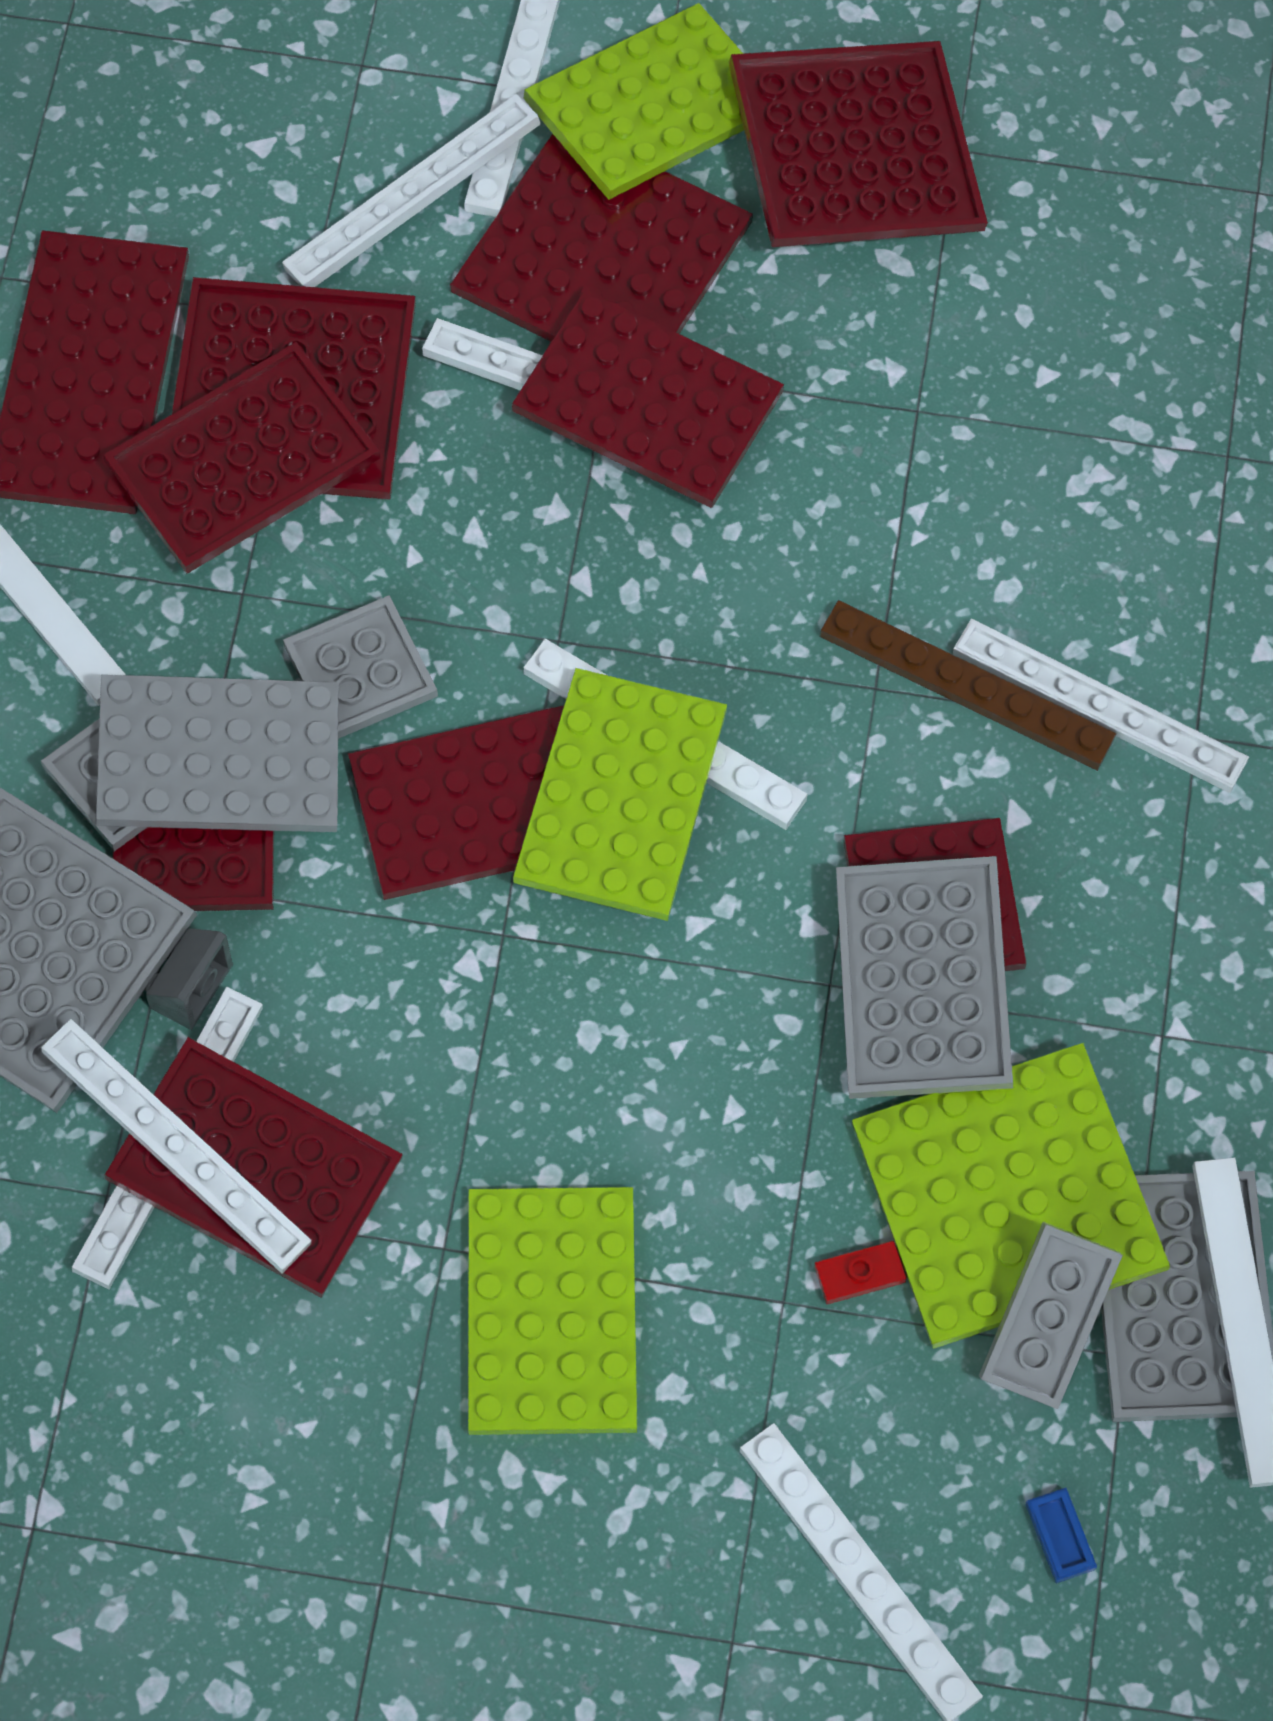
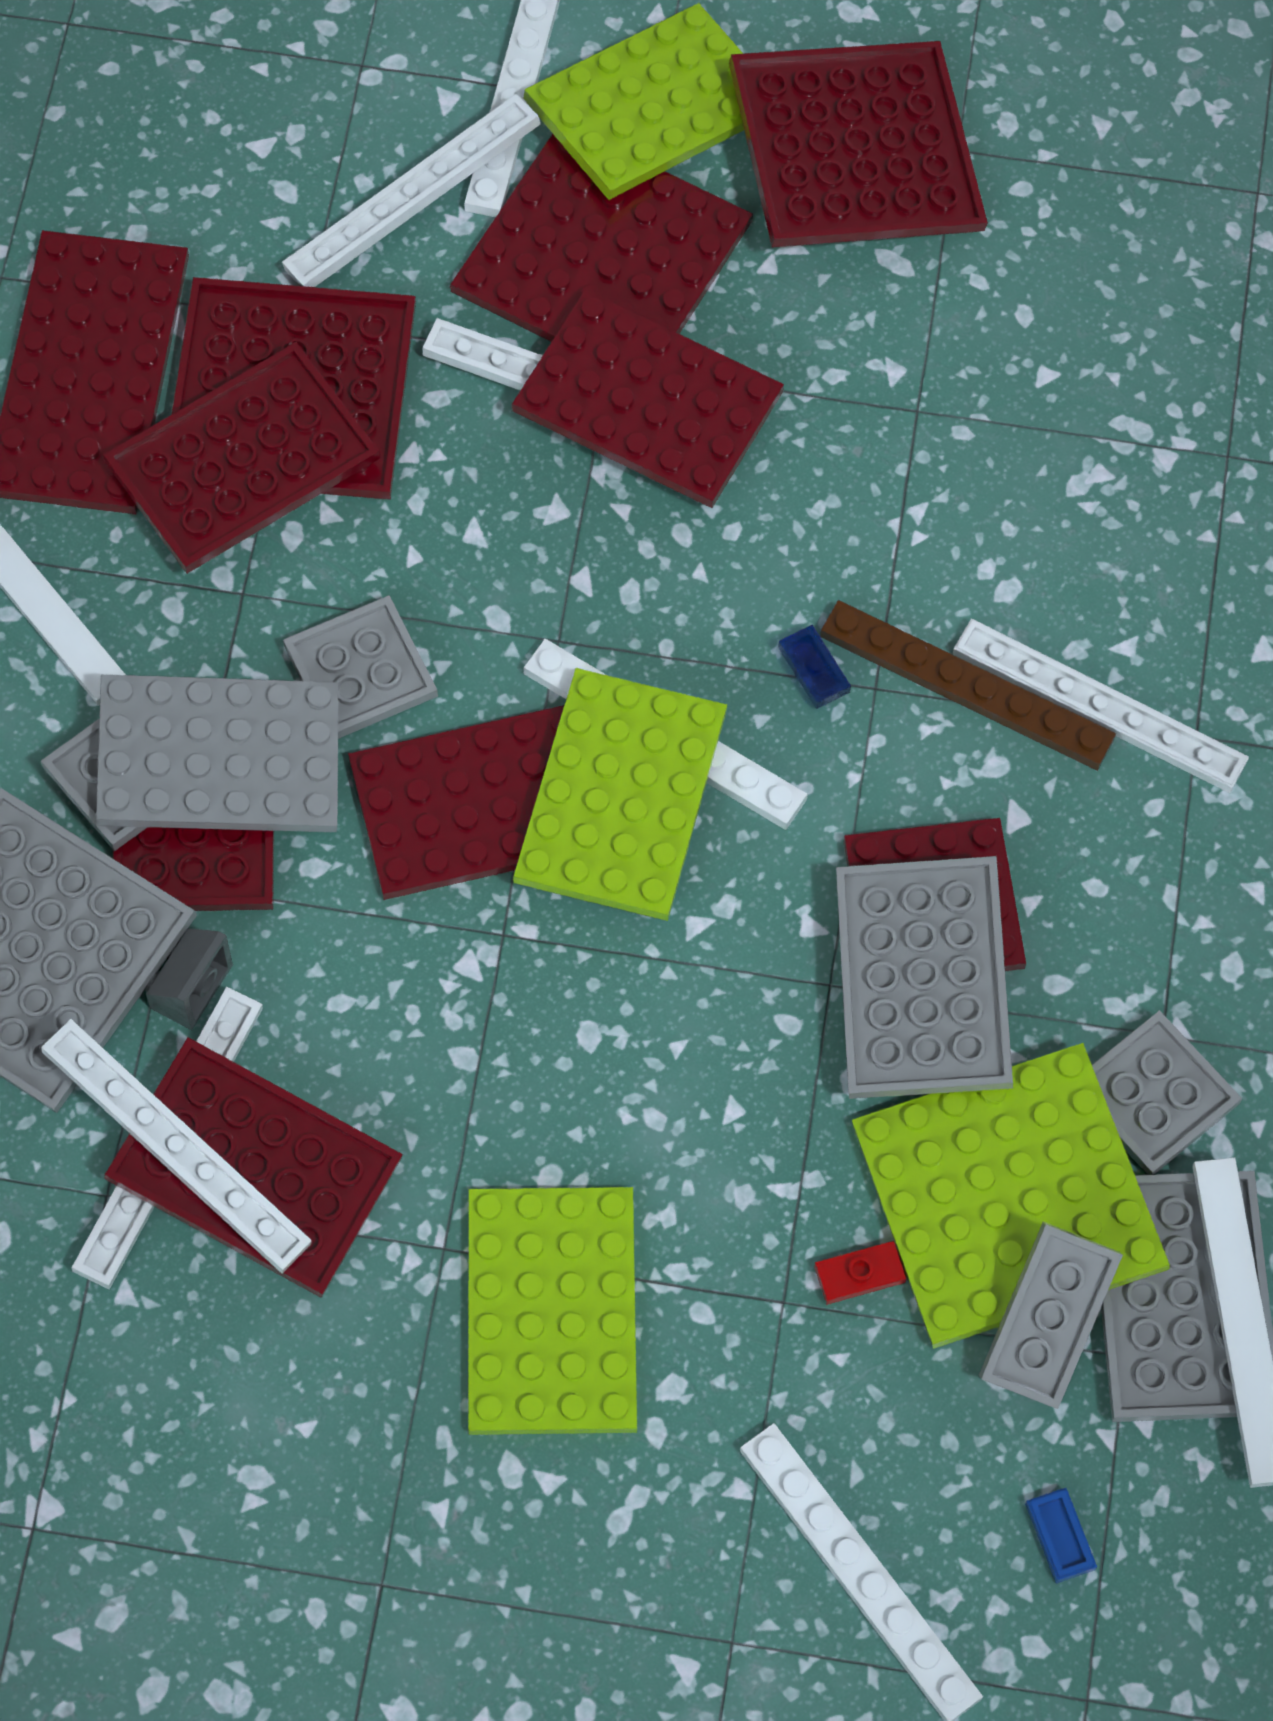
none -> clear blue plate [778,624,851,709]
none -> light grey plate [1092,1010,1242,1175]

